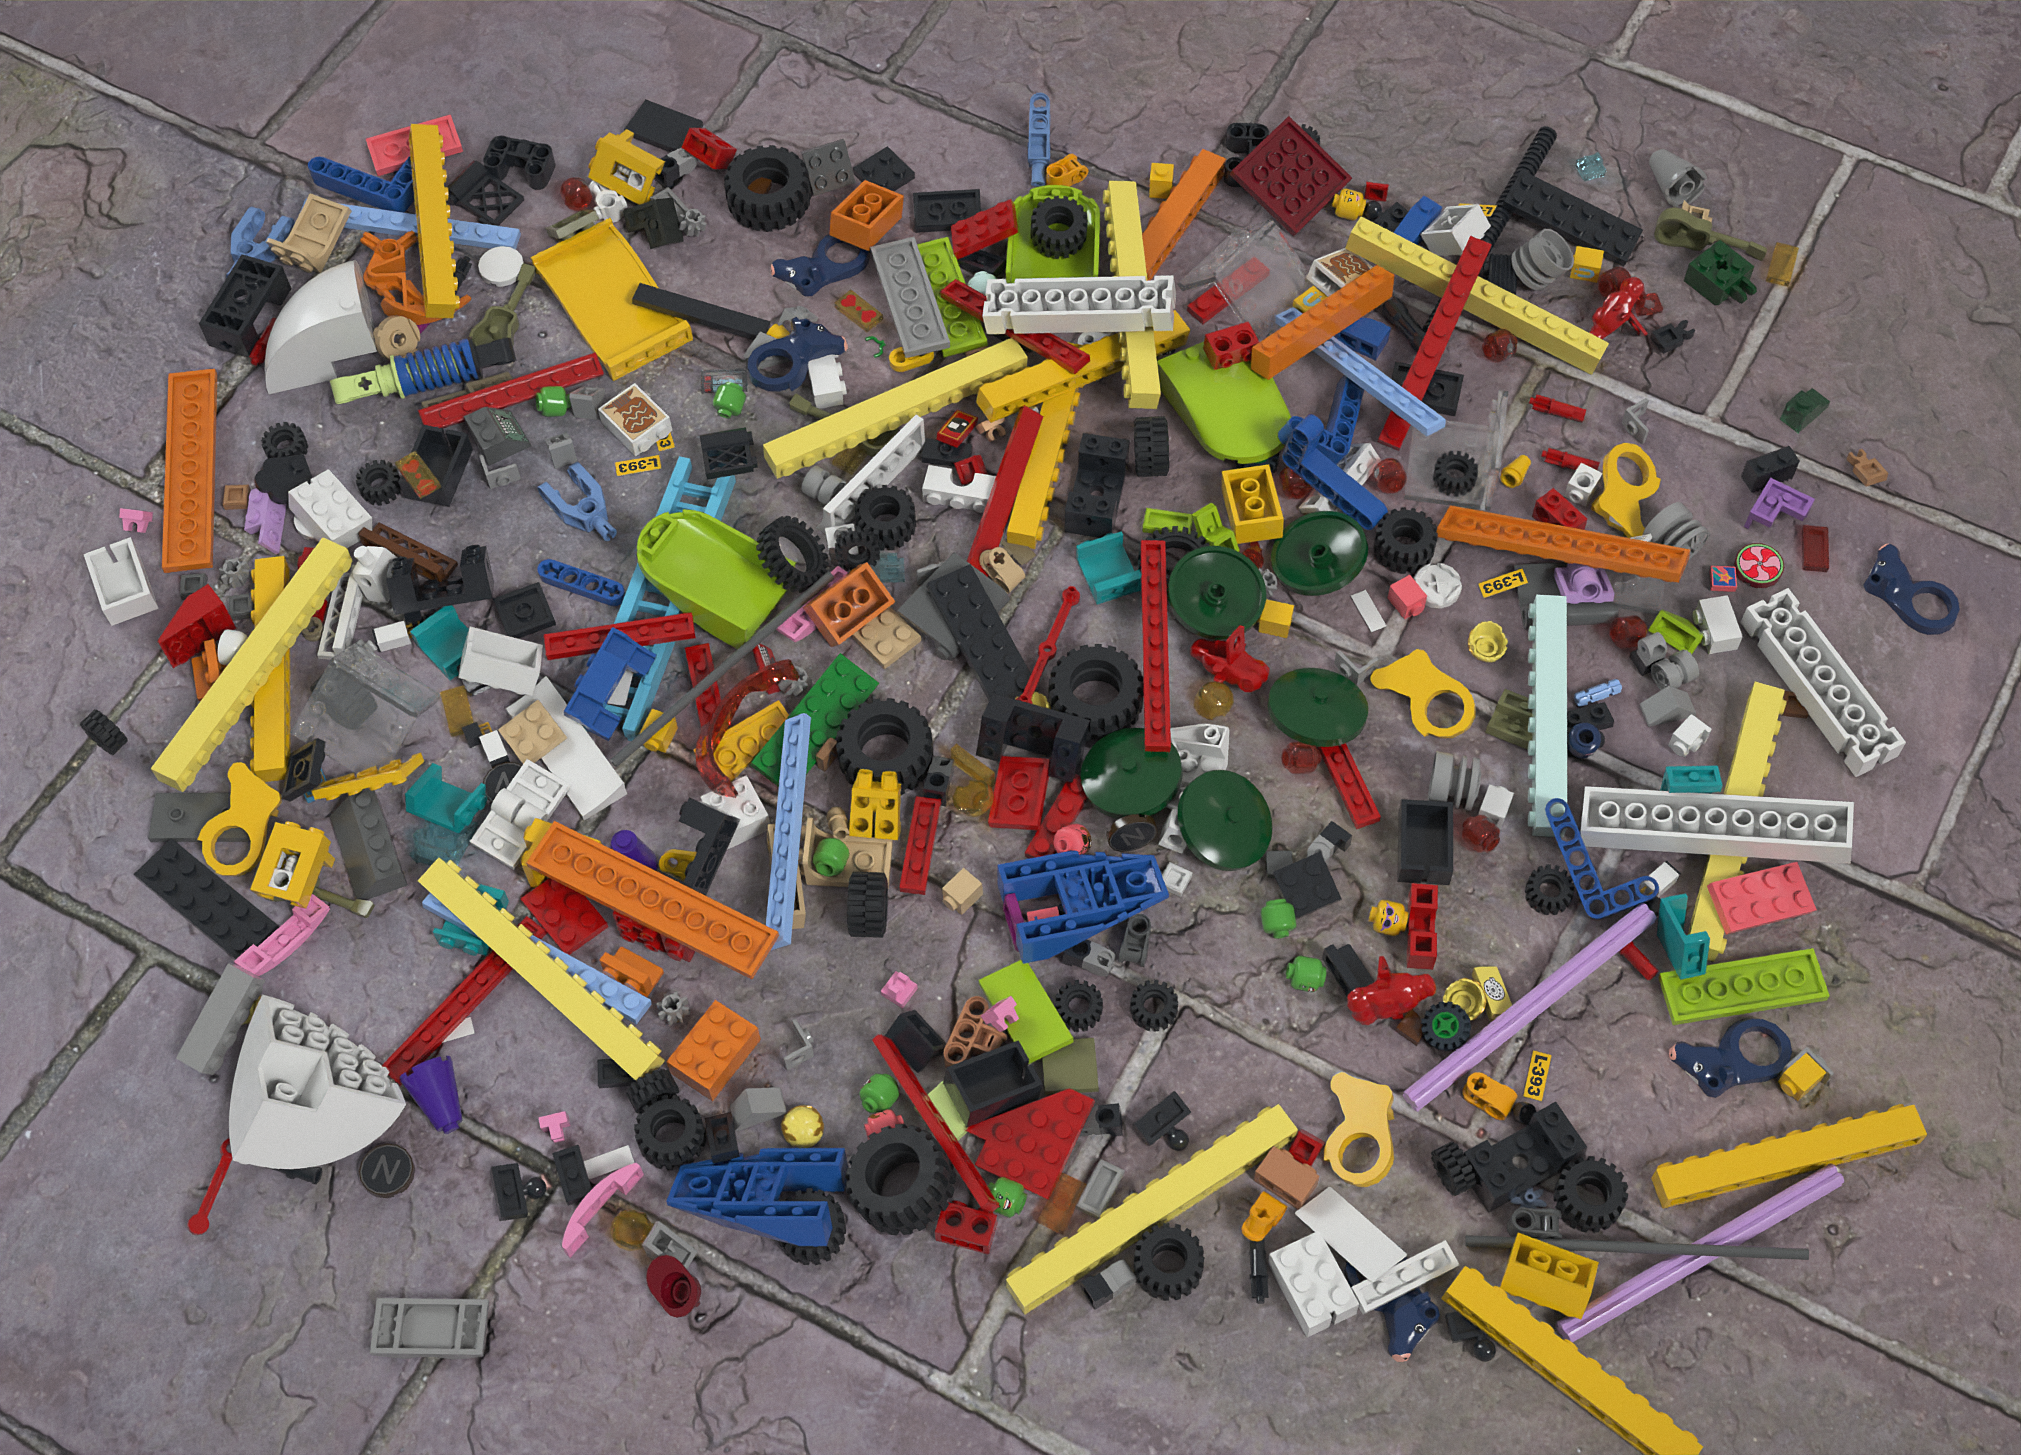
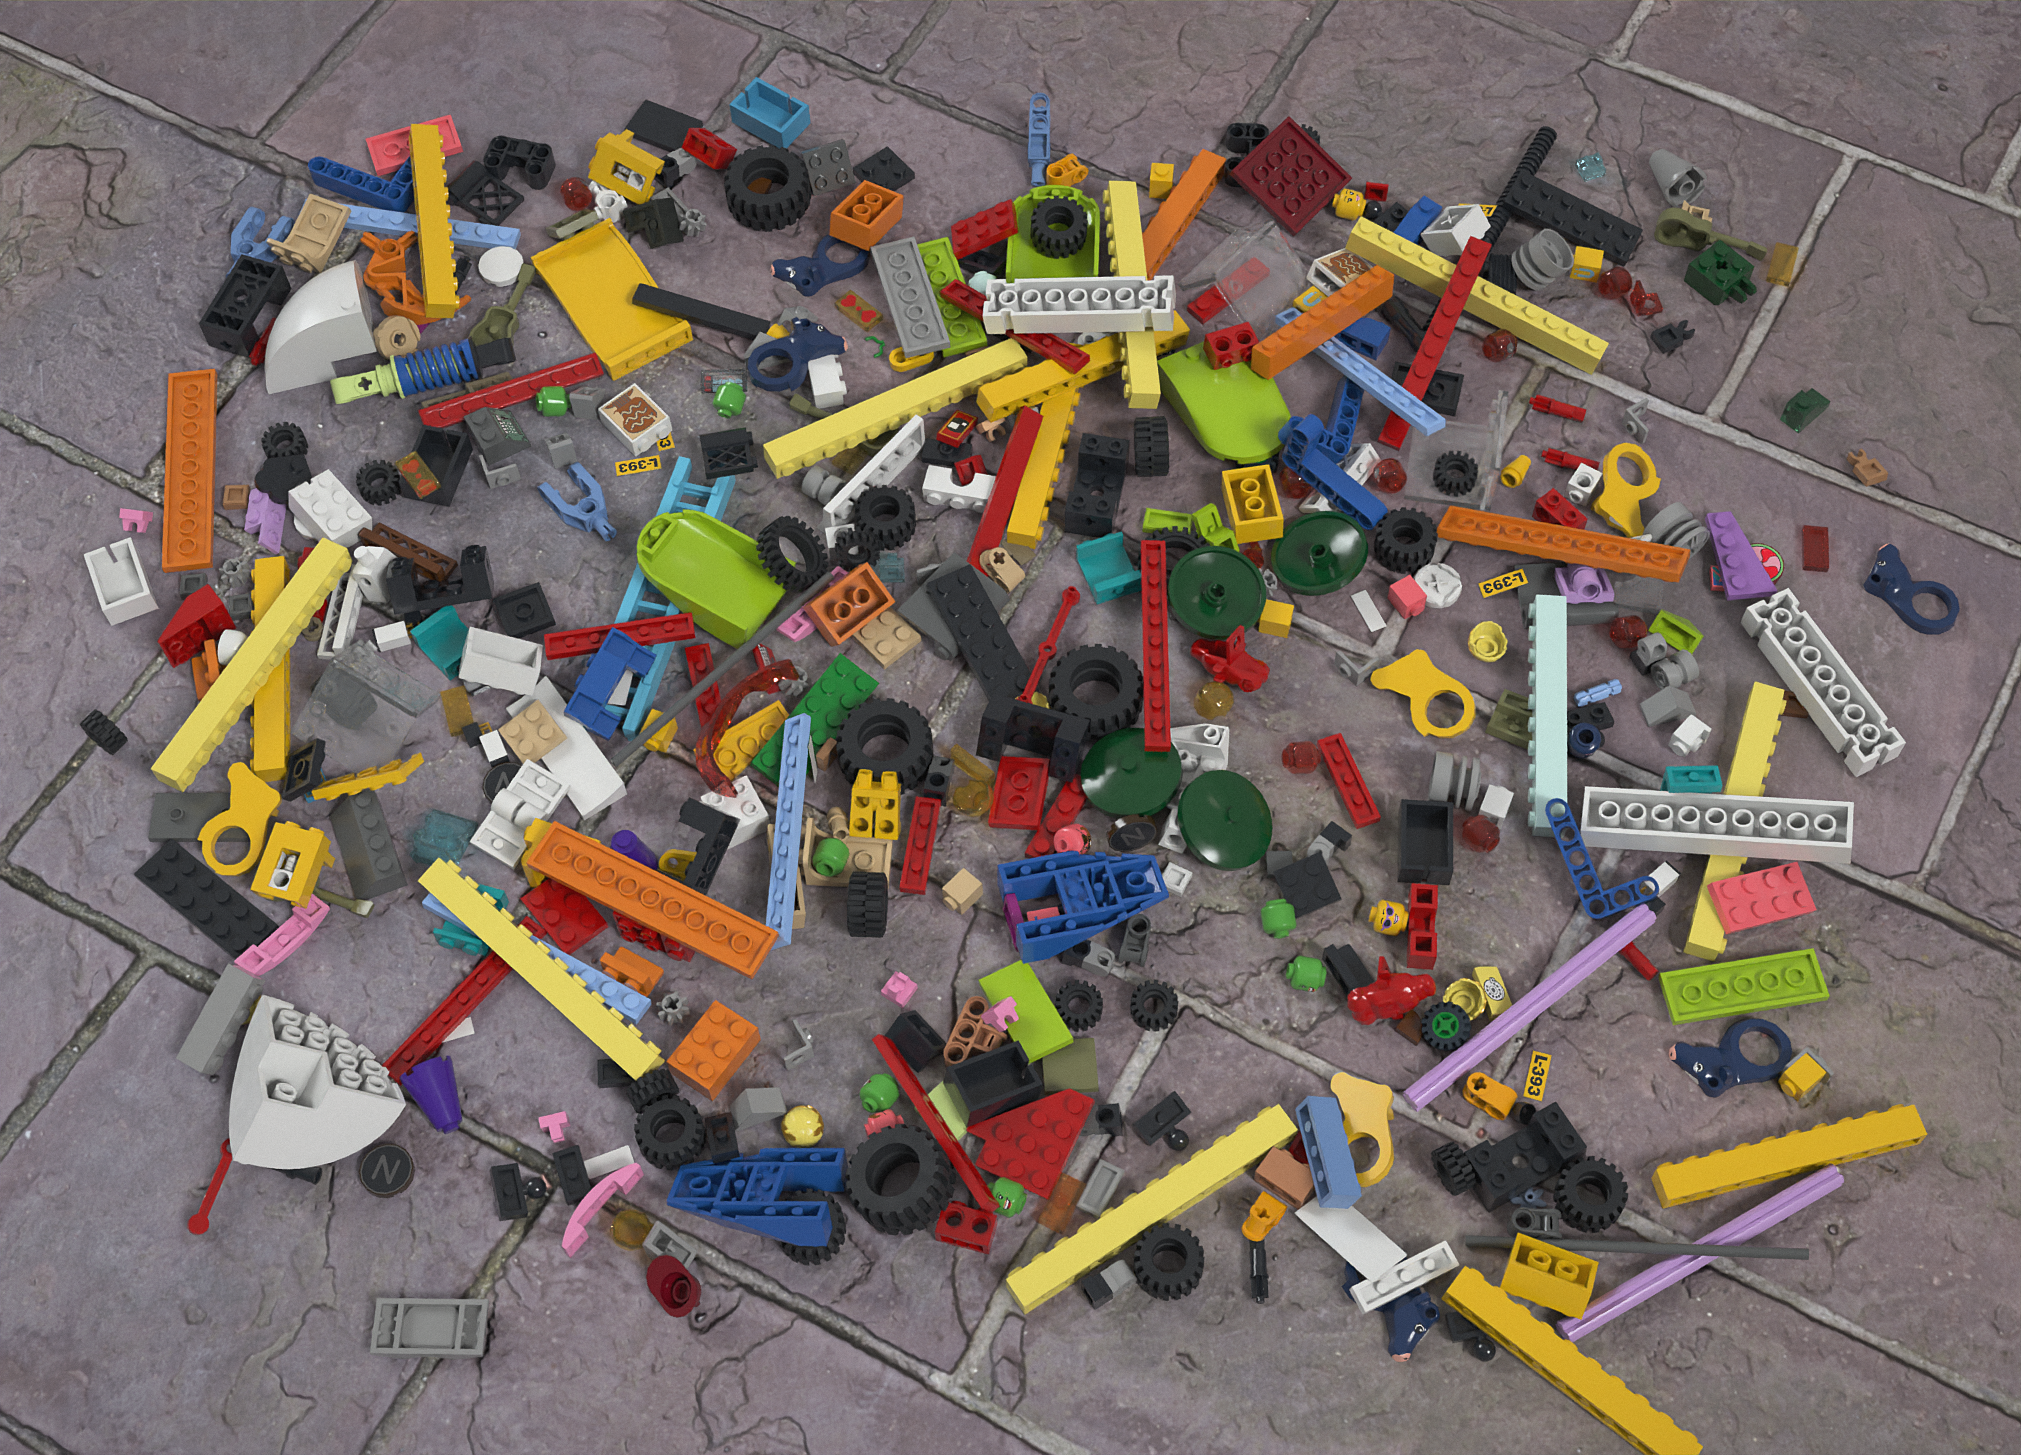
teal panel [405,763,487,834] -> none
blue beam [537,559,625,606] -> none
black tile [913,189,981,233] -> none
dark green dish [1267,668,1368,747] -> none
white piece [1268,1231,1360,1338] -> none
black tyre [1525,864,1575,915] -> none
red piece [1588,277,1648,339] -> none
teal panel [1657,893,1710,980] -> none
white brick [1693,595,1742,654] -> none
black brick [1741,446,1800,493] -> none
medium lavender panel [1744,478,1815,529] -> none
none -> dark azure piece [729,77,811,149]
none -> white sticker [808,736,818,782]
none -> medium blue brick [1295,1096,1362,1209]
none -> medium lavender wing [1705,511,1777,601]

